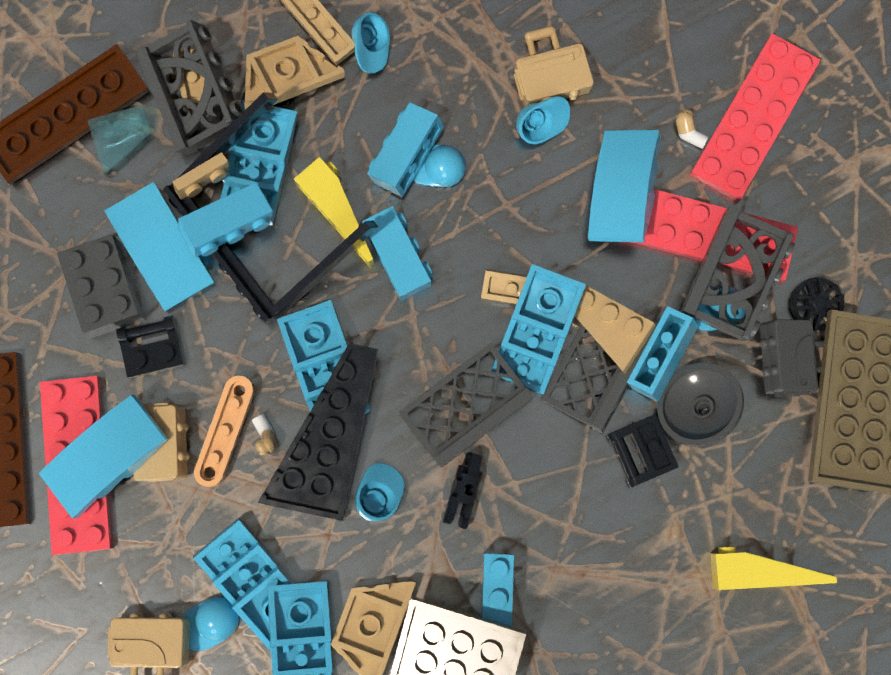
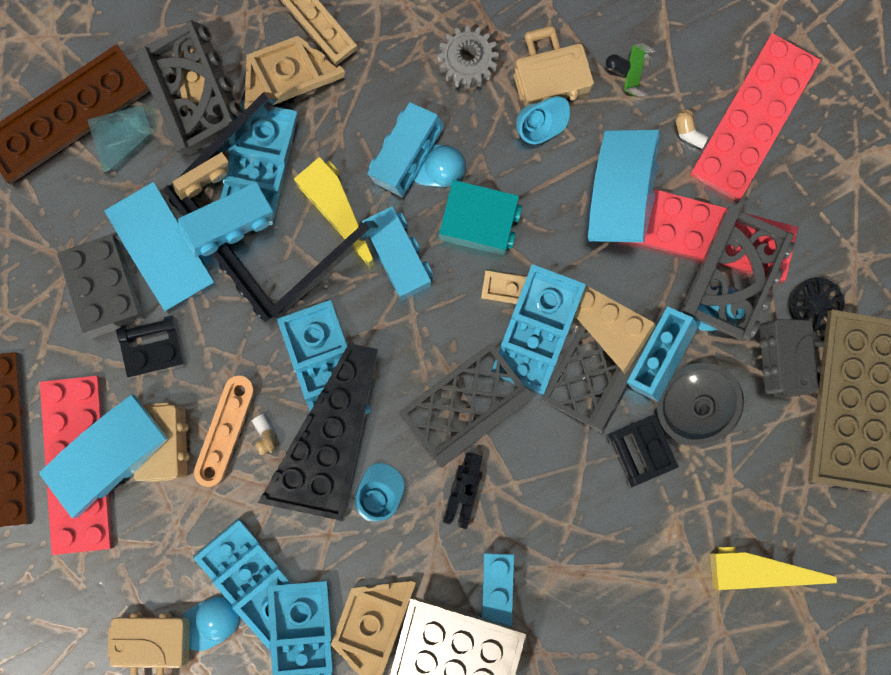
medium azure cap [351,12,390,73] -> none
none -> light grey gear [438,26,499,89]
none -> teal brick [439,180,522,256]
none -> piece [606,43,656,97]

